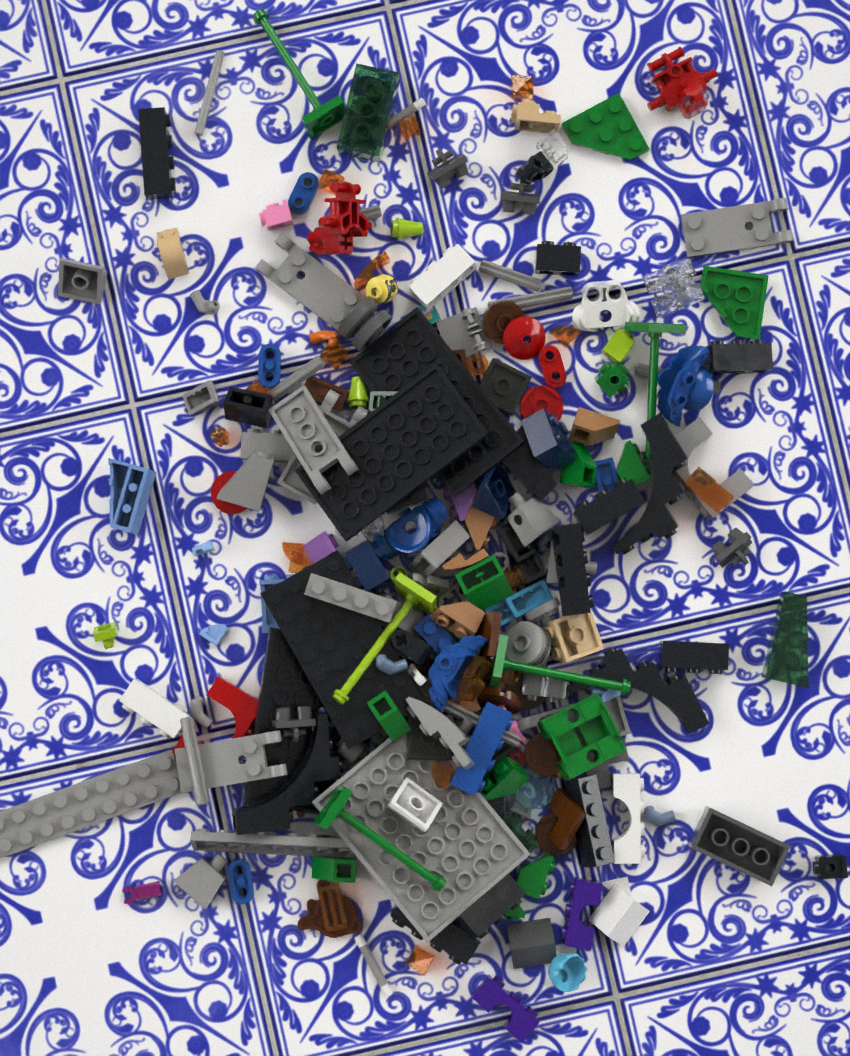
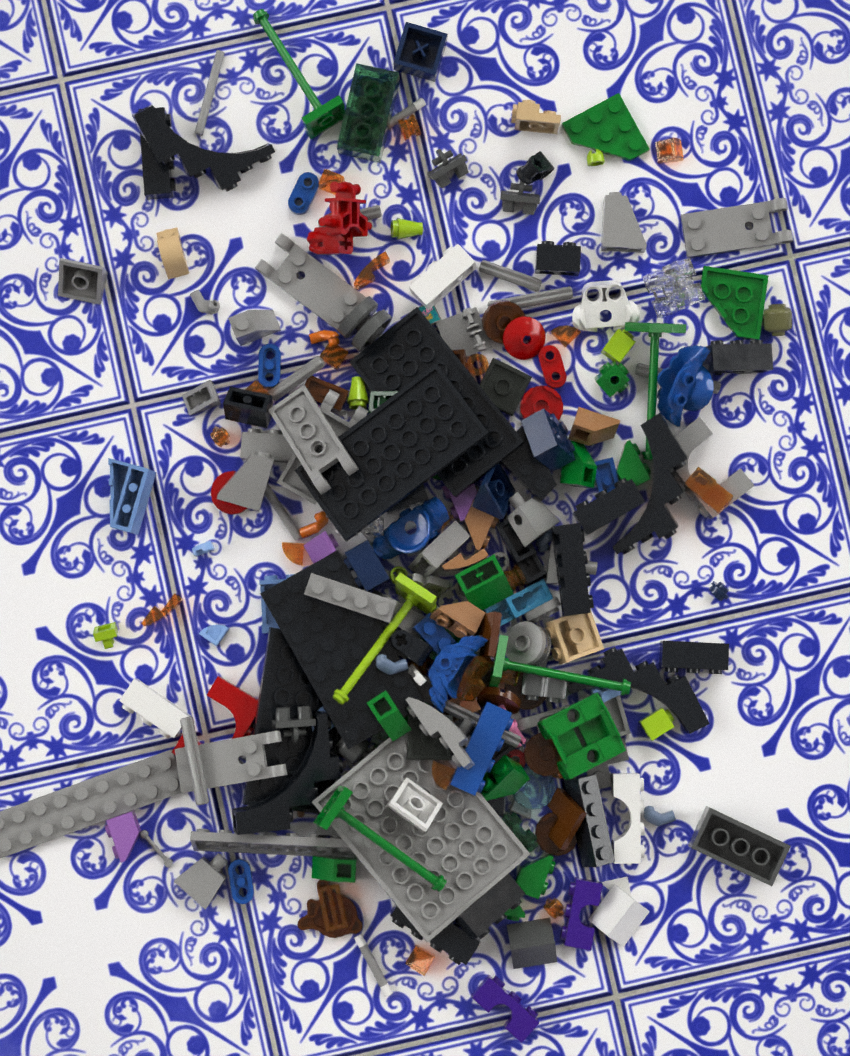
magenta bar [122,881,162,904] -> none
light grey arm [190,696,213,729] -> none
bright pink brick [259,199,293,231] -> none
clear orange tile [288,550,310,573] -> none
light yellow head [366,274,398,305] -> none
clear orange slope [510,75,534,100] -> none
clear brick [536,129,570,166] -> none
medium azure hair [548,953,587,992] -> none
red piece [647,47,718,119] -> none
dark grey hips [712,528,752,568] -> none
clear green wedge [761,591,809,688] -> none
black brick [812,854,848,880] -> none
none -> medium lavender slope [105,810,141,863]
none -> black arch [132,105,275,192]
none -> light grey hinge [140,830,173,868]
none -> clear orange slope [141,593,184,627]
none -> light grey slope [228,310,281,346]
none -> light grey bar [265,484,302,541]
none -> orange arm [299,511,329,538]
none -> dark blue brick [393,22,448,82]
none -> clear orange plate [543,898,564,919]
none -> lime hinge [587,149,605,166]
none -> light grey slope [601,192,647,253]
none -> lime brick [638,707,675,741]
none -> clear orange slope [655,137,684,164]
none -> dark blue plate [709,581,729,601]
none -> olive head [763,304,792,336]

